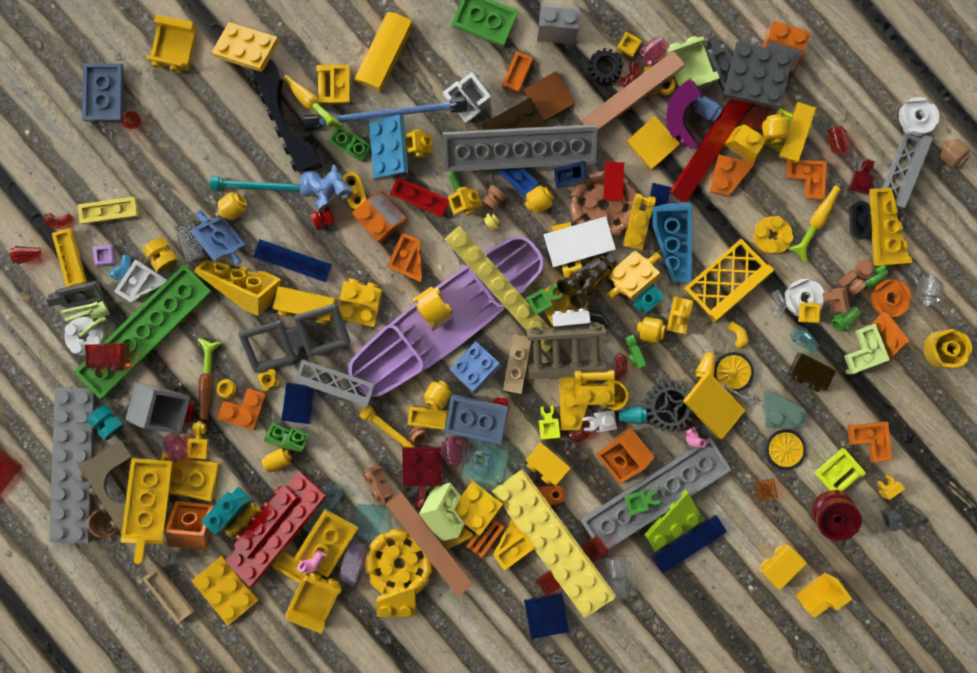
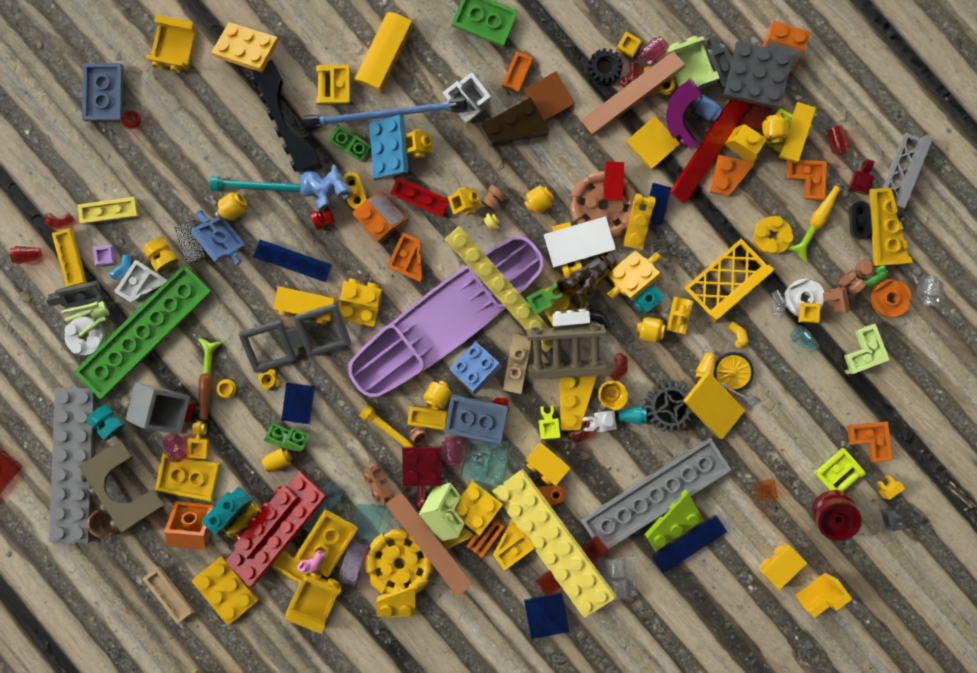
clear red brick [85,343,130,372] -> none
yellow hinge [121,458,173,564] -> none
yellow wedge [194,260,281,316] -> none
orange plate [217,388,267,431] -> none
yellow piece [282,75,344,129] -> none
light grey fence [295,359,375,406] -> none
yellow brick [411,287,454,331] -> none
light grey plate [442,124,598,172] -> none
bright green arm [449,171,464,192] -> none
blue plate [494,168,538,198] -> none
light grey slope [537,3,580,45] -> none
dark blue slope [554,161,587,188] -> none
yellow plate [575,370,615,405] -> none
orange slope [596,427,655,483] -> none
bright green plate [624,489,661,516] -> none
bright green plate [625,335,646,368] -> none
dark azure wedge [653,202,692,282] -> none
bright pink arm [686,426,706,448] -> none
sand green wing [764,391,805,428] -> none
yellow wheel [765,429,806,470] -> none
dark brown brick [787,353,836,393] -> none
bright green cone [831,306,861,332] -> none
orange wing [872,312,911,365] -> none
white plate [899,97,939,136] -> none
yellow brick [923,329,972,368] -> none
medium nougat head [940,139,971,168] -> none

